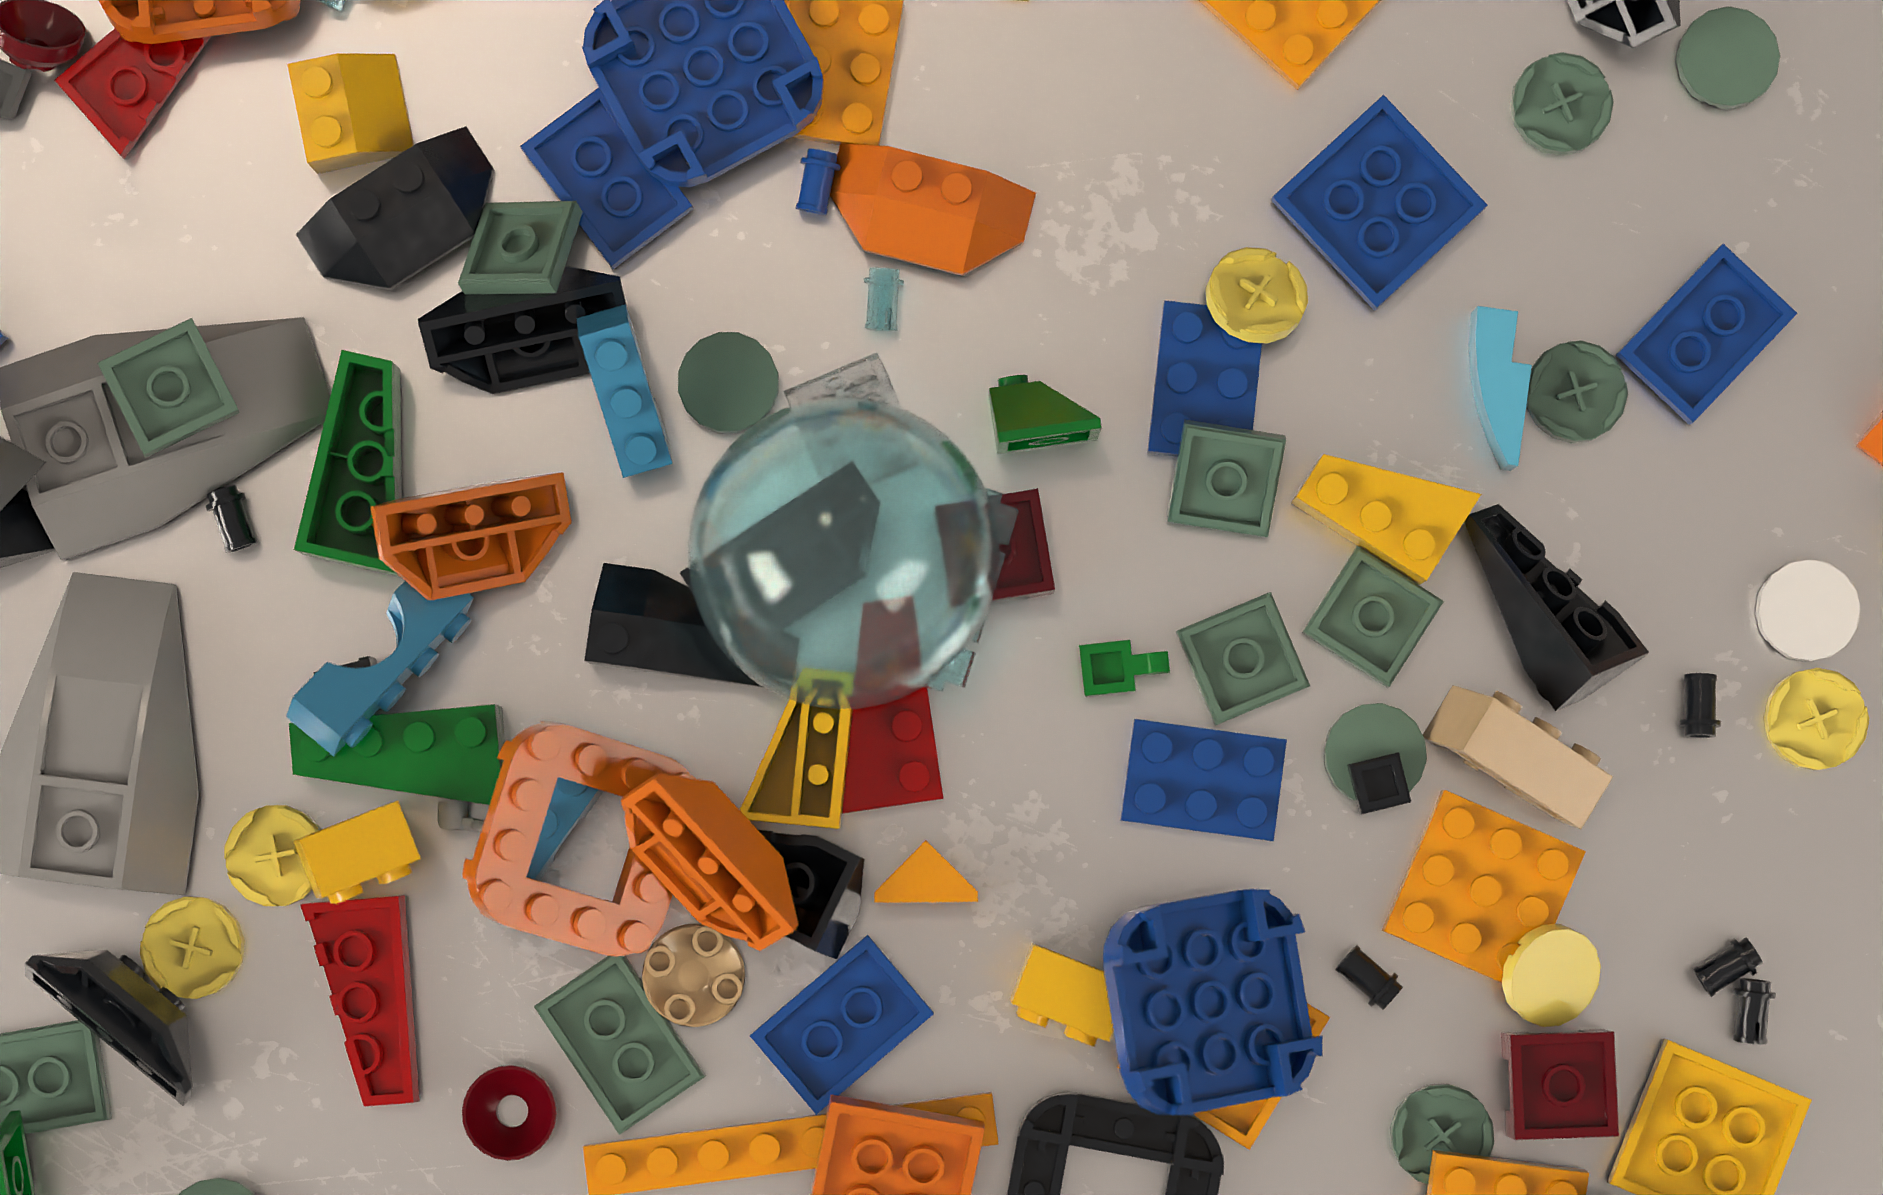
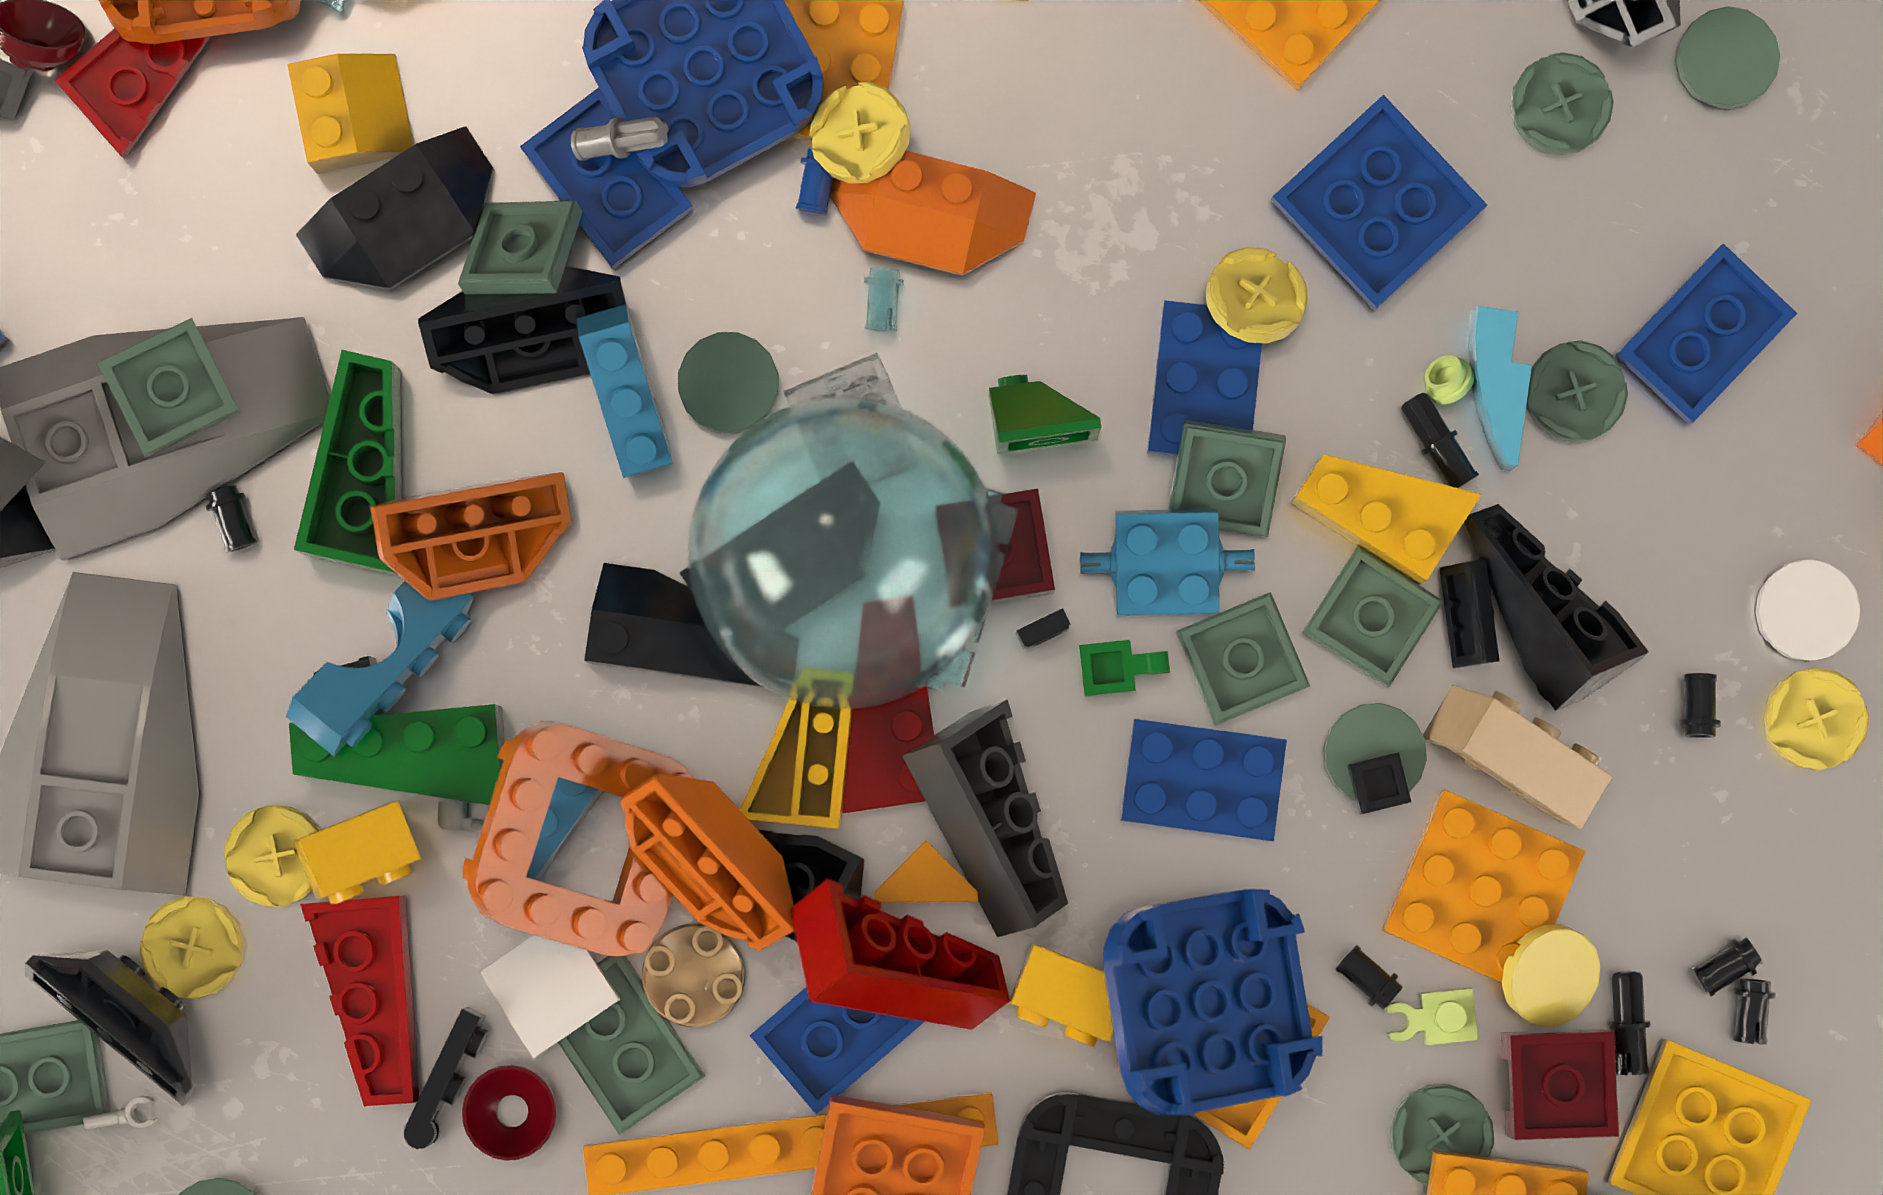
none -> white hand [82,1096,158,1130]
none -> black plate [403,1007,488,1149]
none -> white slope [480,935,621,1058]
none -> light grey axle [571,116,669,161]
none -> red wedge [790,879,1010,1030]
none -> light yellow tile [810,82,911,184]
none -> dark grey wedge [902,699,1068,937]
none -> black tile [1016,608,1071,650]
none -> dark azure plate [1080,509,1255,615]
none -> yellowish green plate [1385,988,1478,1045]
none -> black axle [1401,393,1479,488]
none -> yellowish green plate [1424,355,1475,404]
none -> black plate [1440,560,1500,668]
none -> black axle [1609,971,1651,1075]

